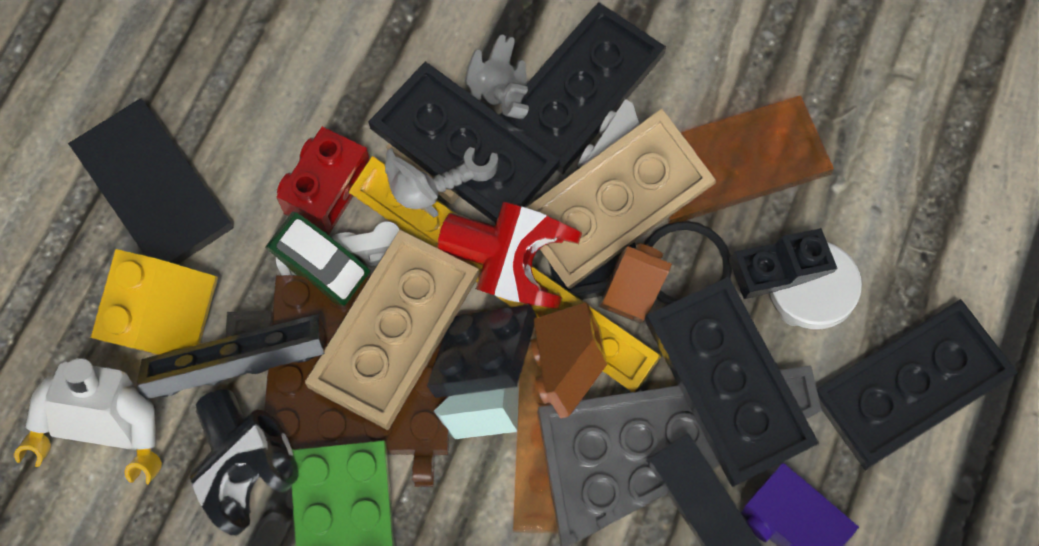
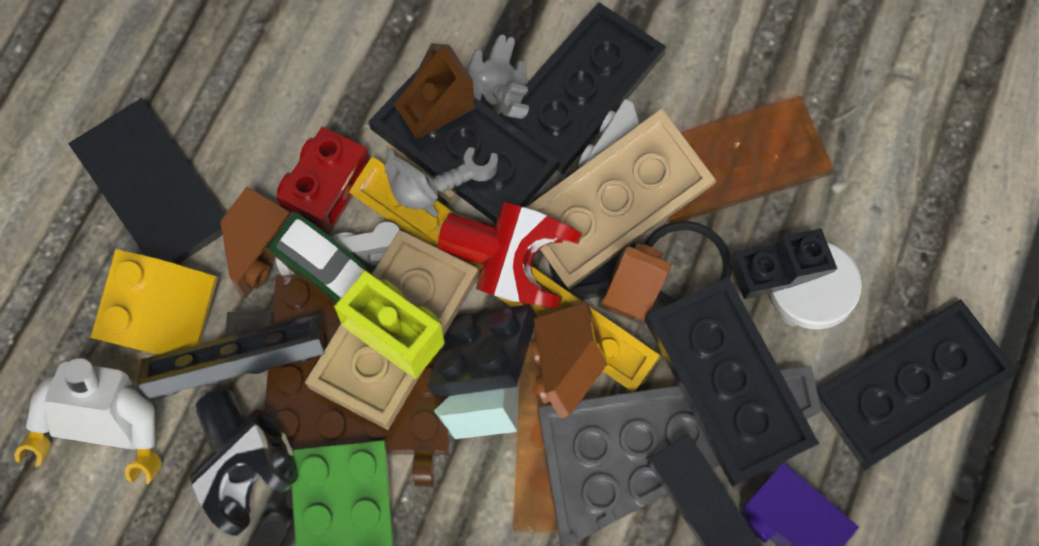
none -> dark orange slope [220,187,290,298]
none -> neon yellow brick [335,271,445,379]
none -> reddish brown slope [394,43,475,138]

